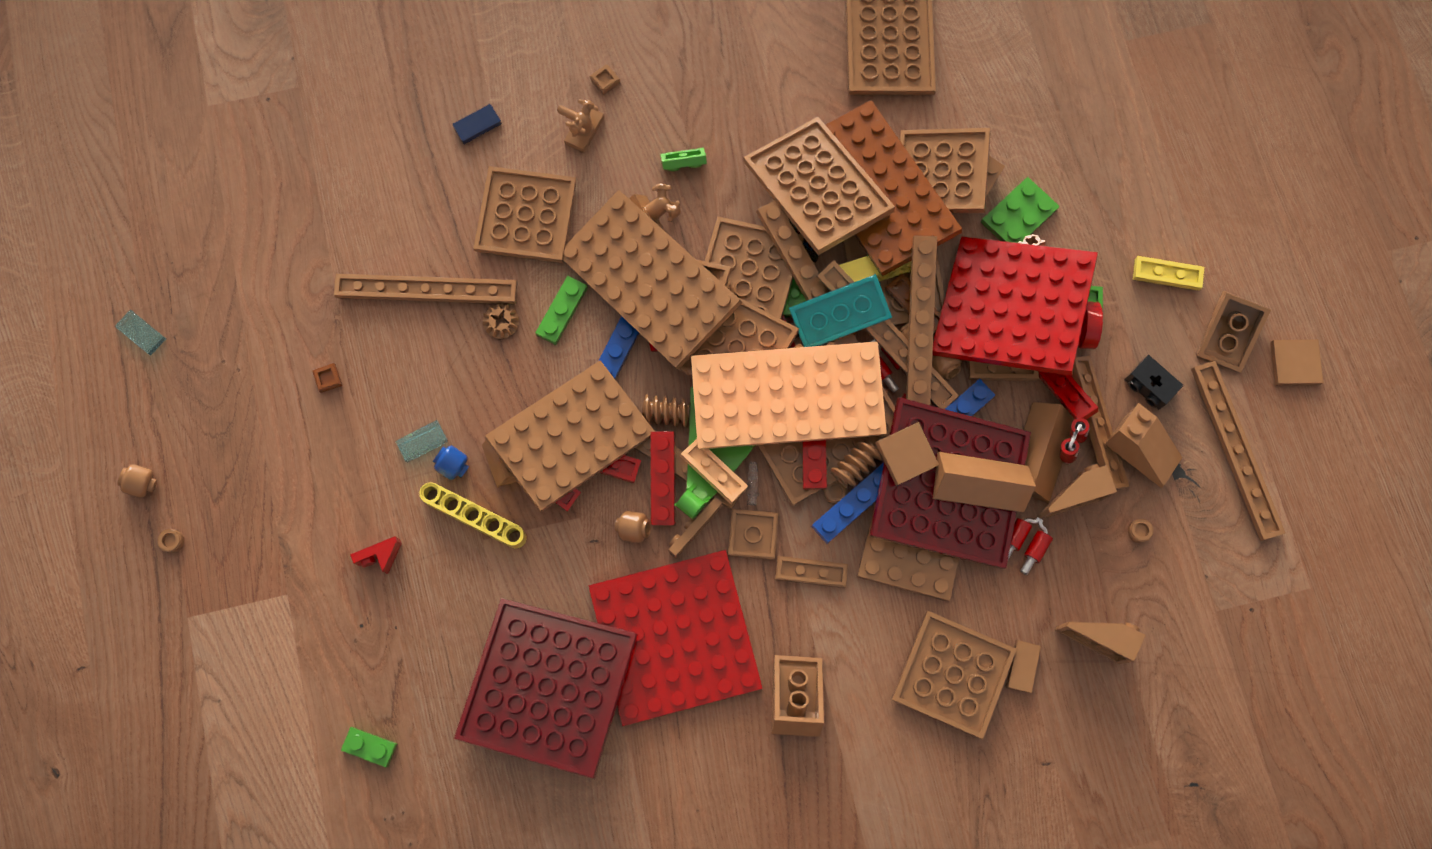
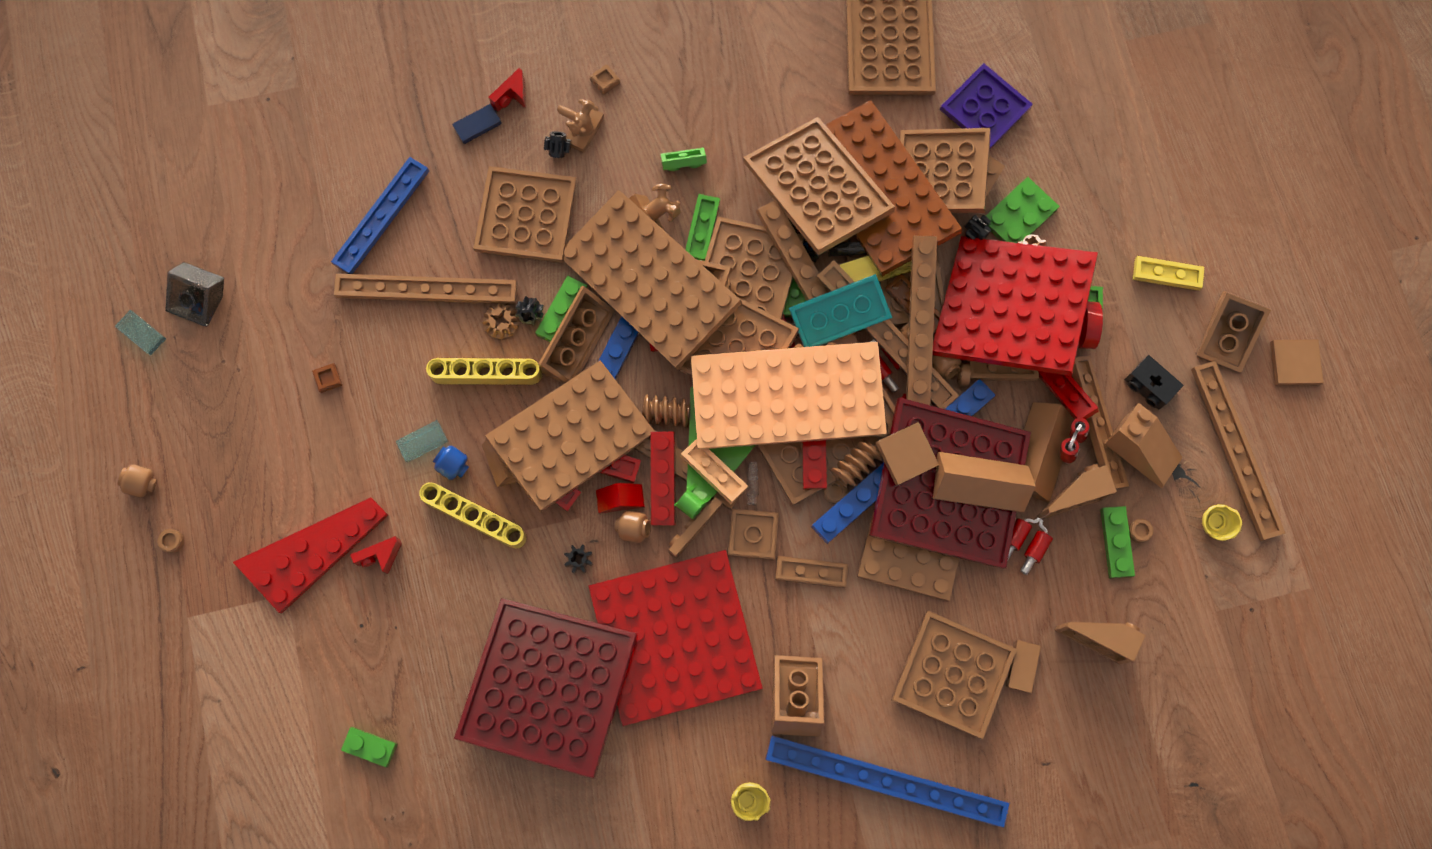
none -> clear smoke slope [165,262,224,327]
none -> red wing [233,497,388,614]
none -> blue plate [331,157,429,274]
none -> light yellow beam [426,358,542,385]
none -> red slope [488,68,526,112]
none -> black gear [515,296,544,325]
none -> medium nougat slope [538,286,615,384]
none -> black gear [544,131,571,158]
none -> black gear [564,544,593,574]
none -> red slope [596,483,645,514]
none -> bright green plate [685,194,720,261]
none -> light yellow hair [731,782,770,821]
none -> blue plate [765,736,1009,828]
none -> clear smoke axle [828,240,867,258]
none -> dark purple plate [940,63,1033,149]
none -> medium nougat tile [957,363,971,386]
none -> black gear [964,215,992,240]
none -> bright green plate [1100,506,1135,578]
none -> light yellow hair [1201,504,1242,541]

